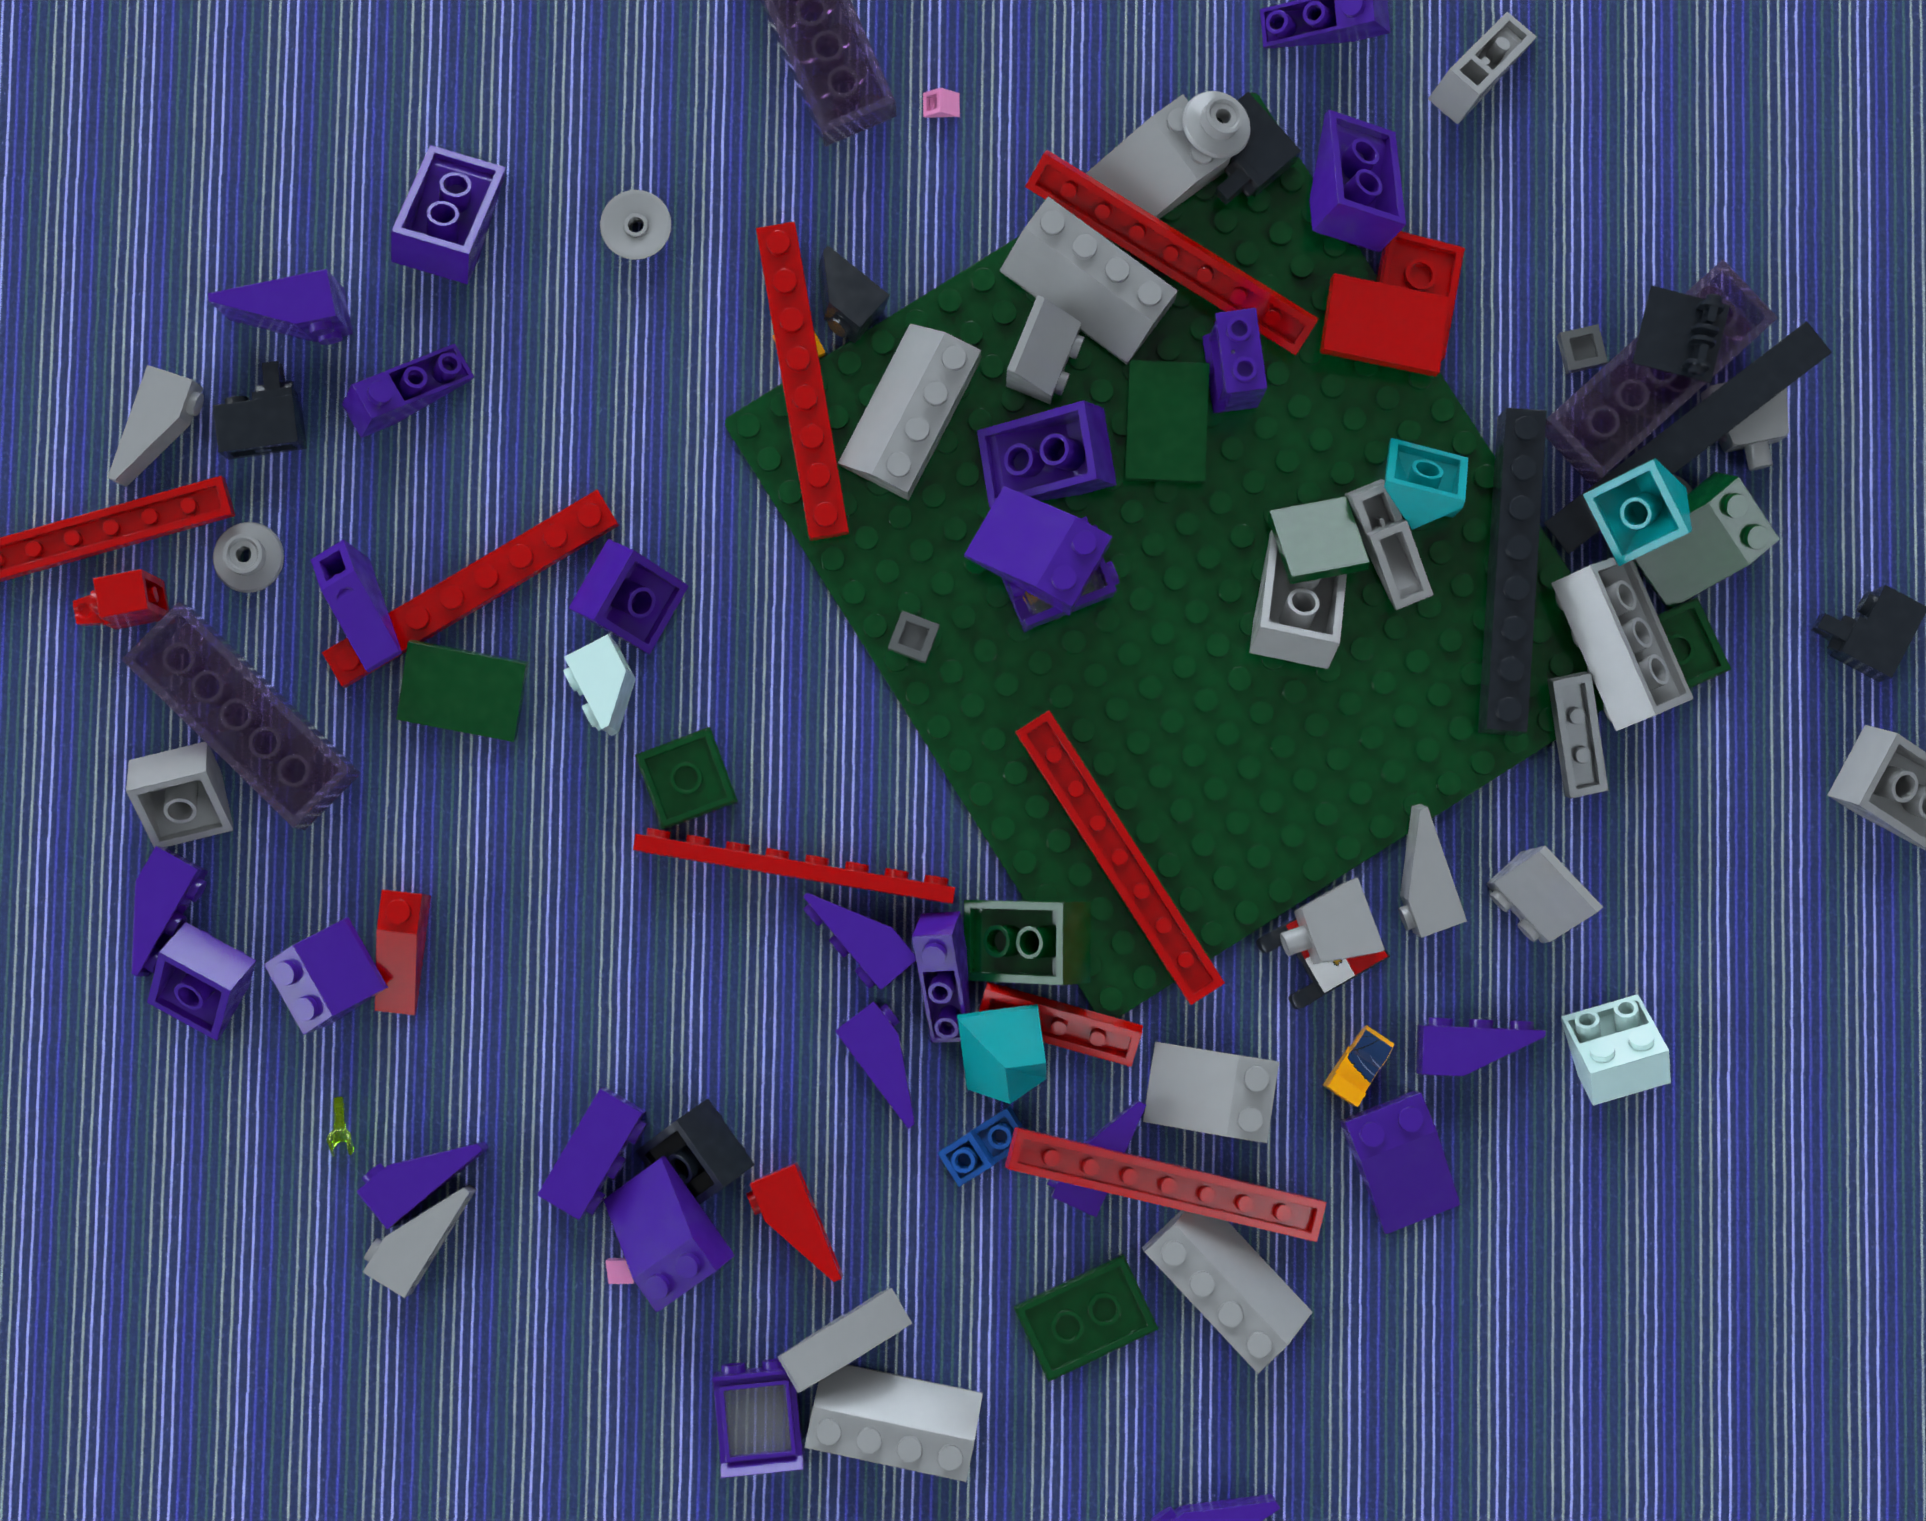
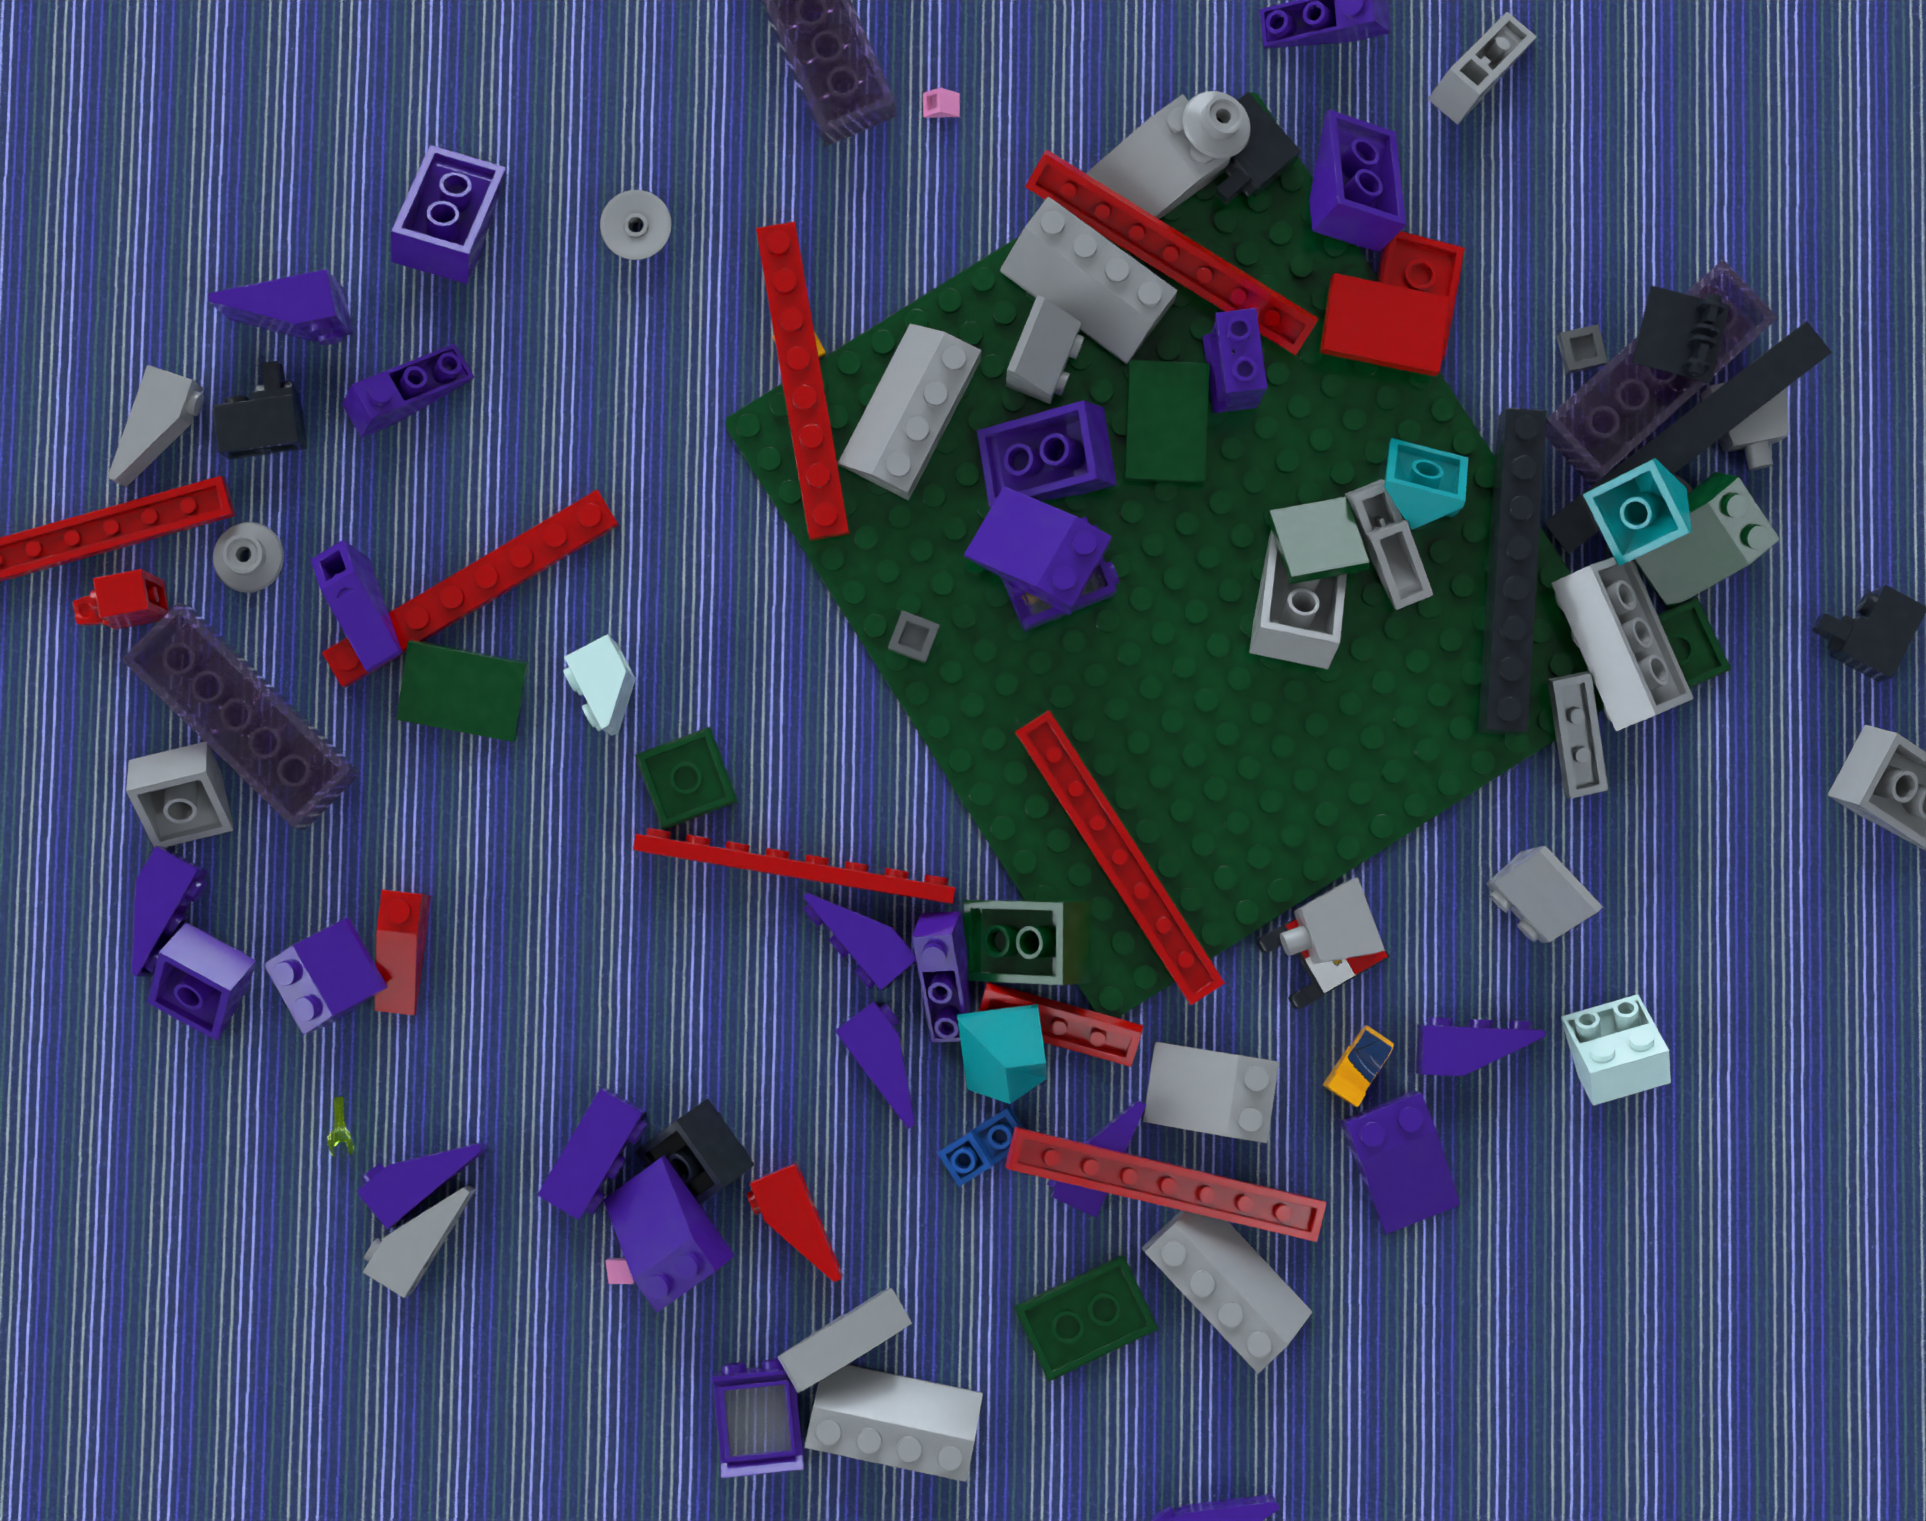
dark purple slope [569,539,689,655] -> none
black slope [818,246,890,344] -> none
light grey slope [1398,804,1467,938] -> none

